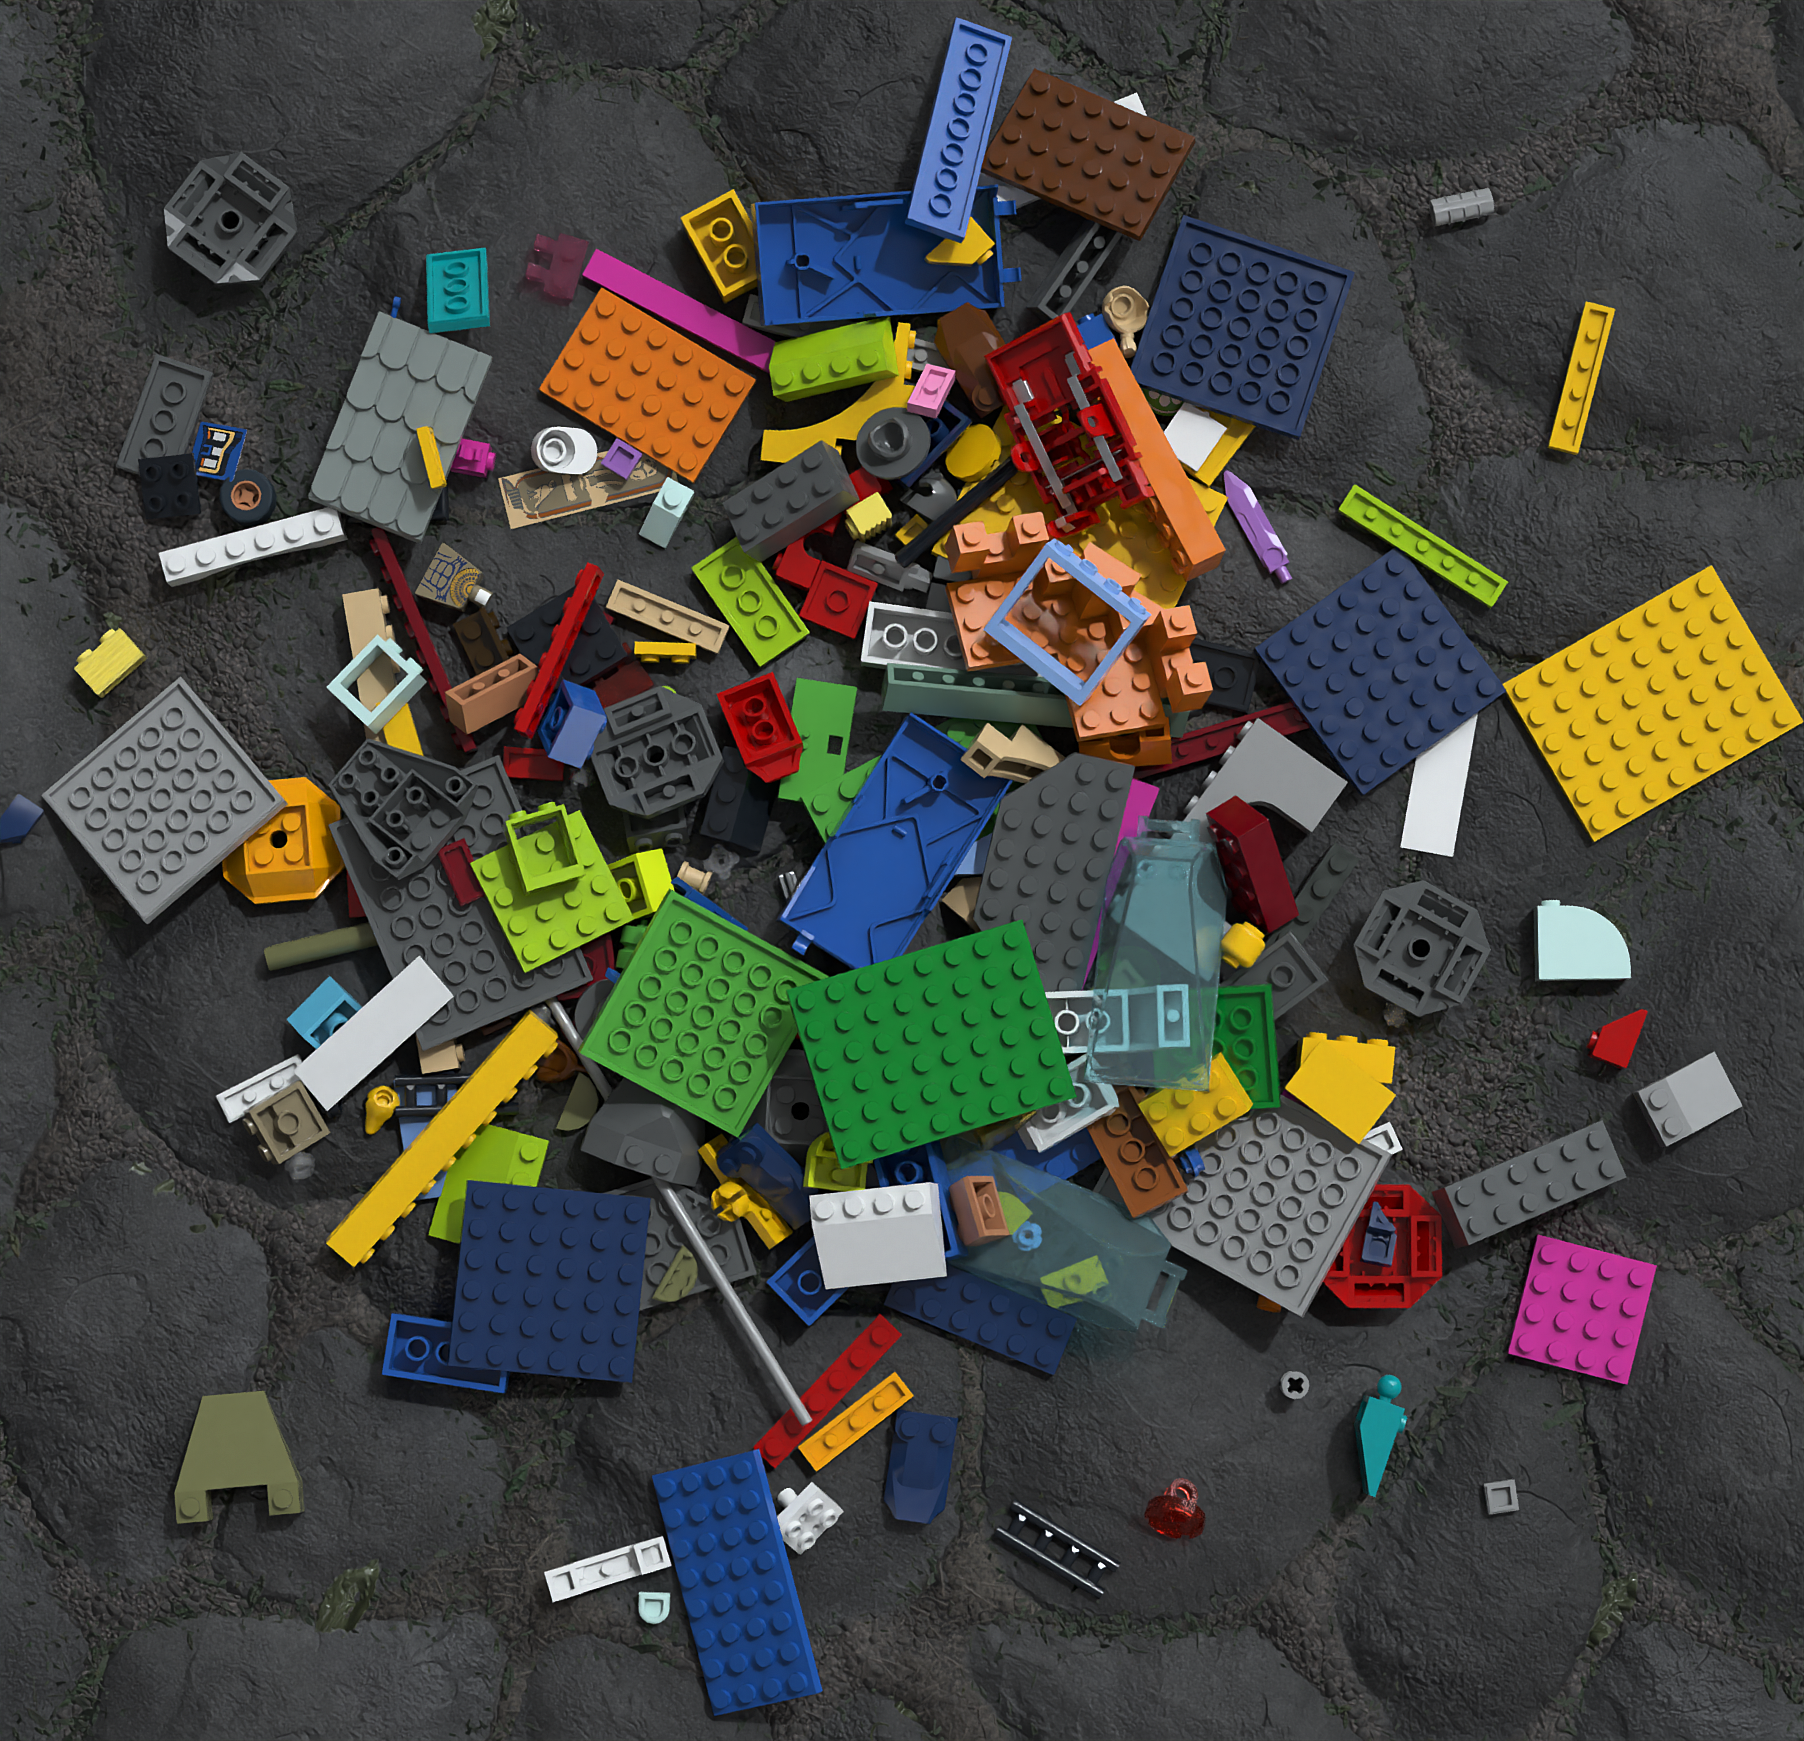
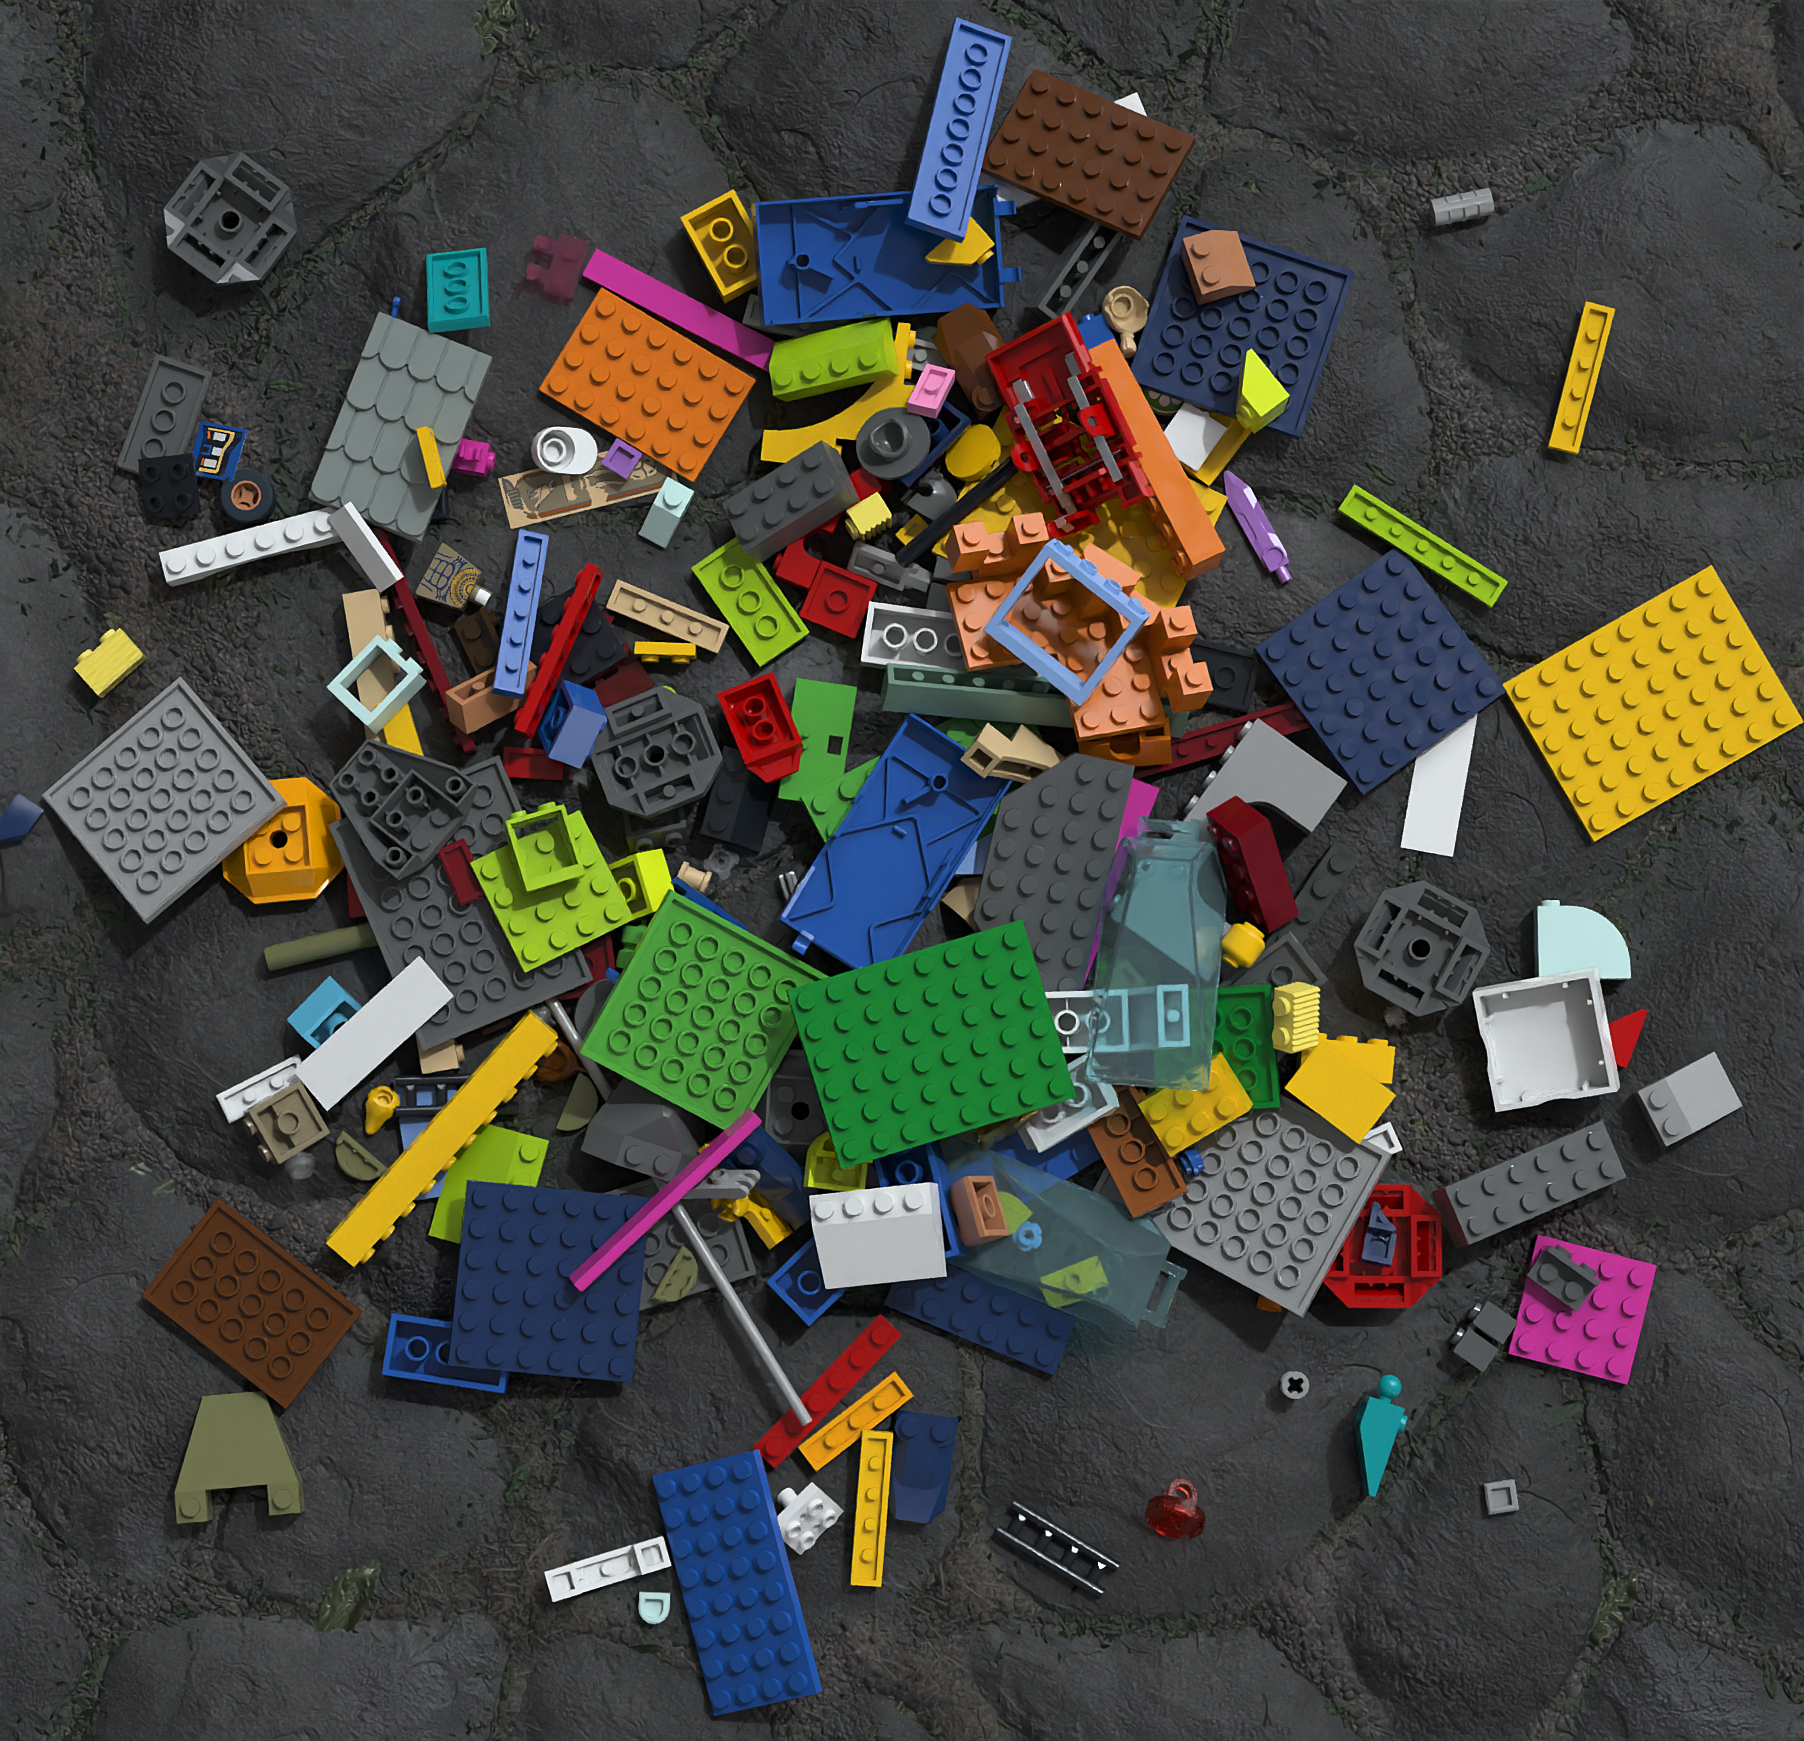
none -> reddish brown plate [142,1198,363,1409]
none -> white tile [327,501,404,593]
none -> olive tile [336,1130,388,1181]
none -> plate [491,529,549,700]
none -> dark pink tile [569,1107,762,1291]
none -> light grey hinge [681,1169,761,1199]
none -> yellow plate [850,1430,893,1587]
none -> nougat slope [1179,230,1256,305]
none -> neon yellow slope [1235,348,1290,434]
none -> light yellow brick [1272,982,1320,1054]
none -> dark grey piece [1450,1300,1518,1372]
none -> white tile [1472,967,1620,1112]
none -> dark grey bracket [1525,1244,1600,1312]

